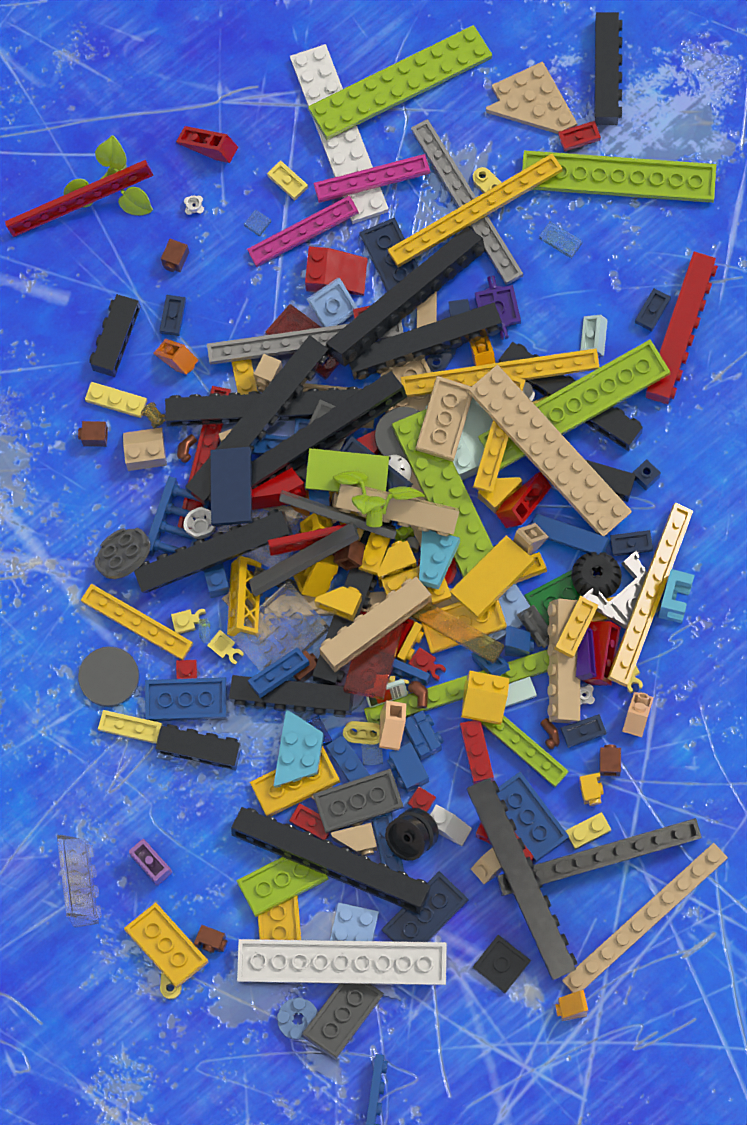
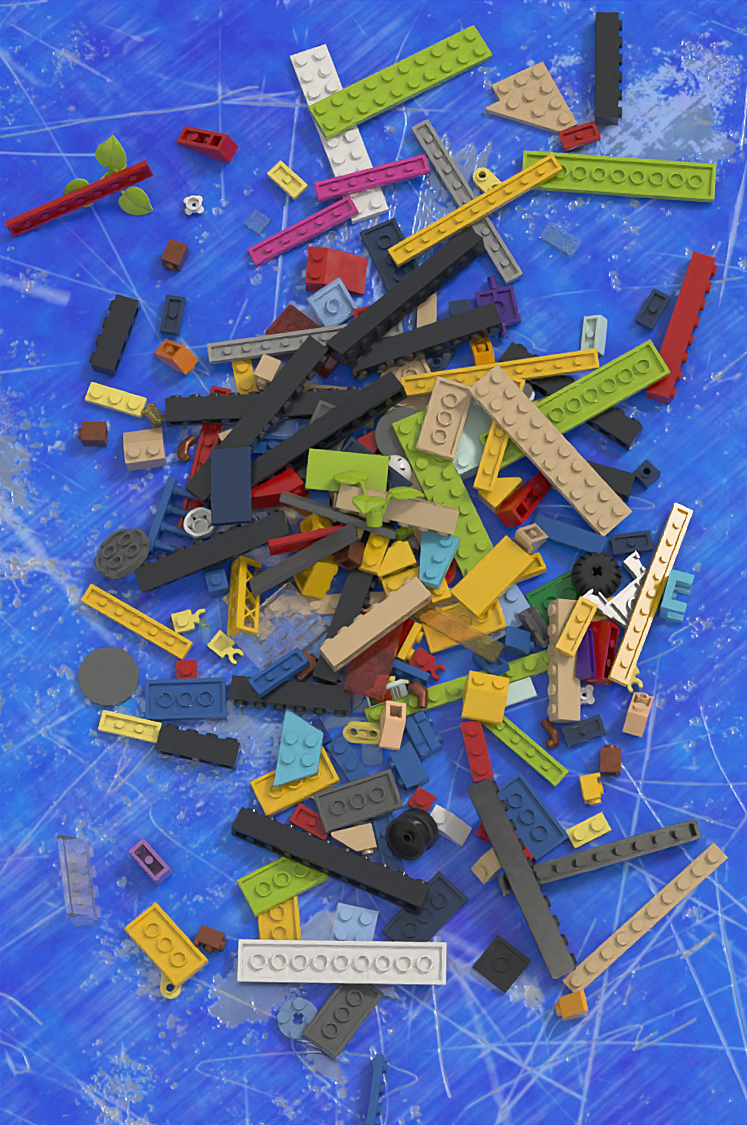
yellow slope [315,586,362,621] -> none

